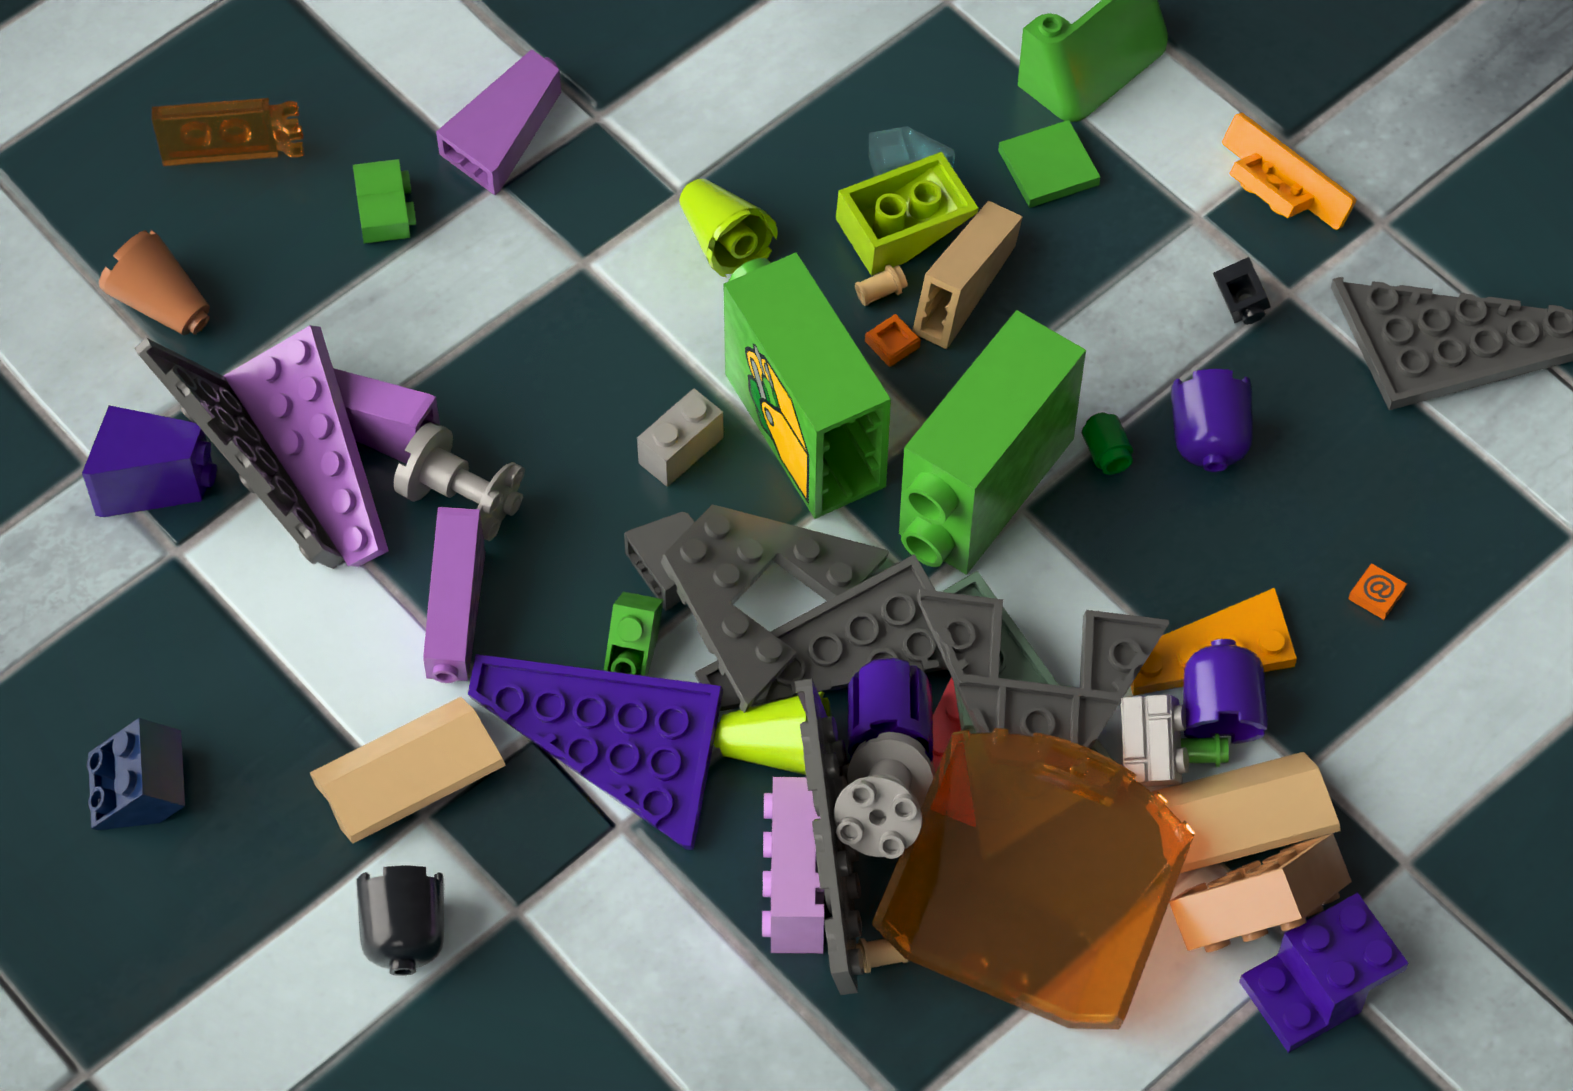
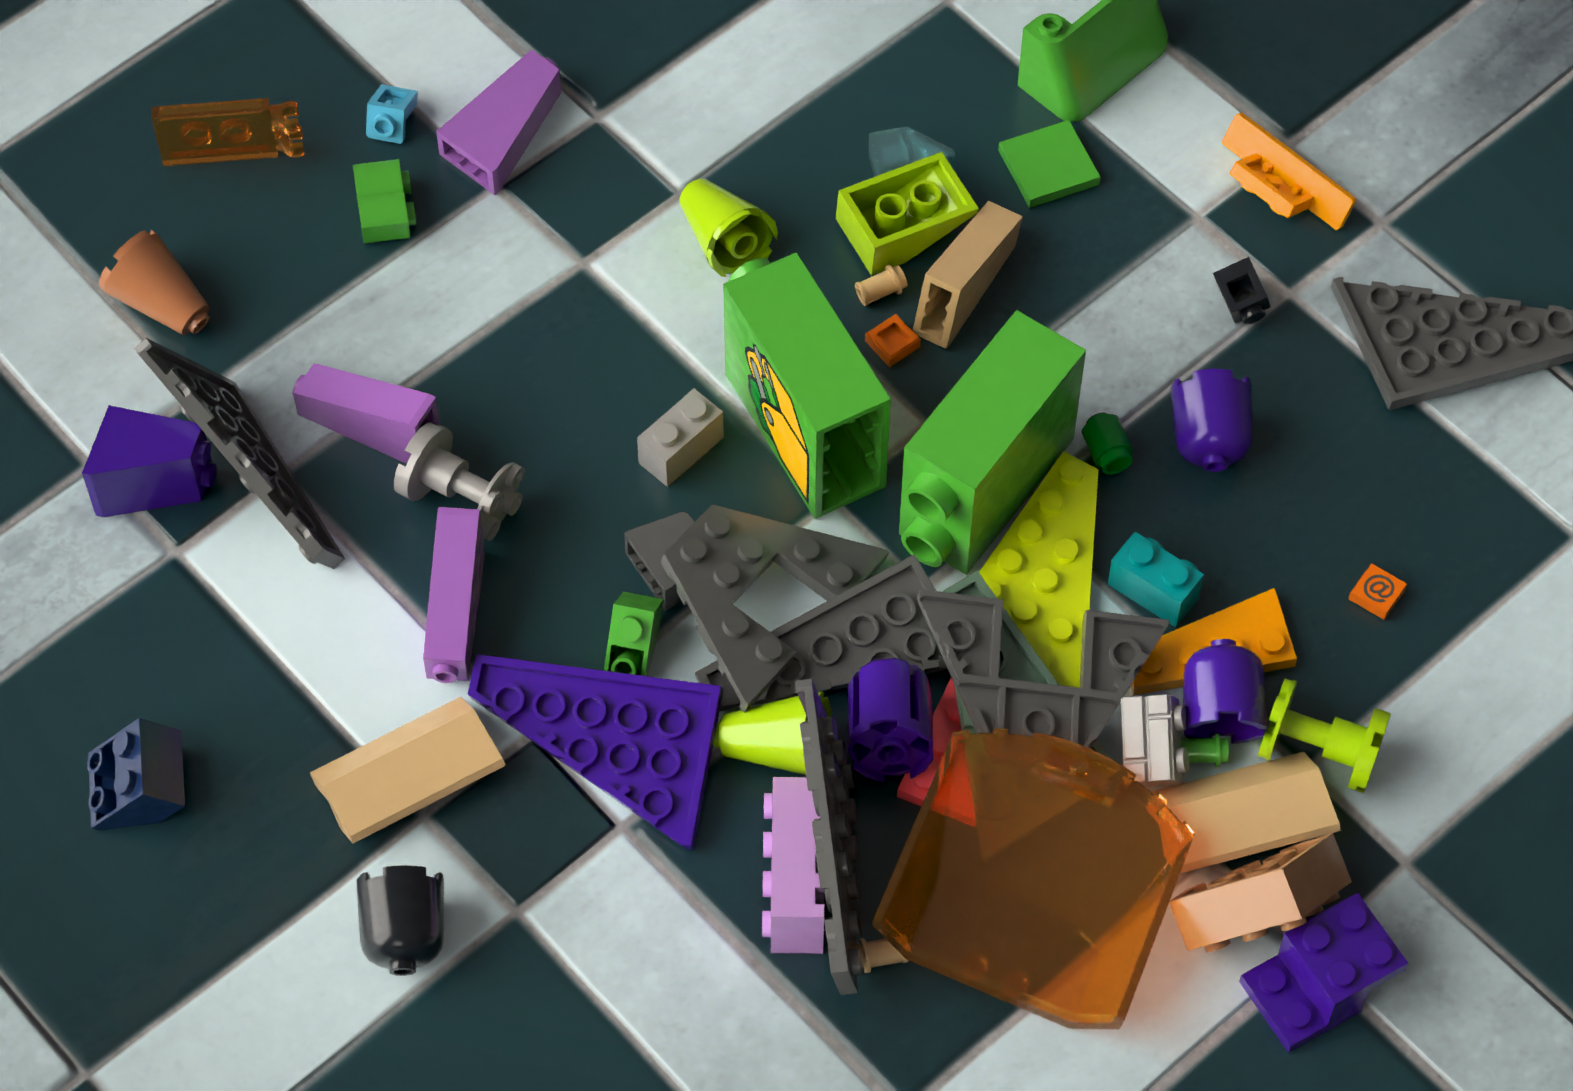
medium lavender wing [224,325,389,567] -> none
light grey piece [834,732,936,859] -> none
none -> medium azure bracket [366,84,418,144]
none -> neon yellow wing [979,451,1099,688]
none -> teal brick [1107,532,1204,628]
none -> lime piece [1258,678,1391,794]

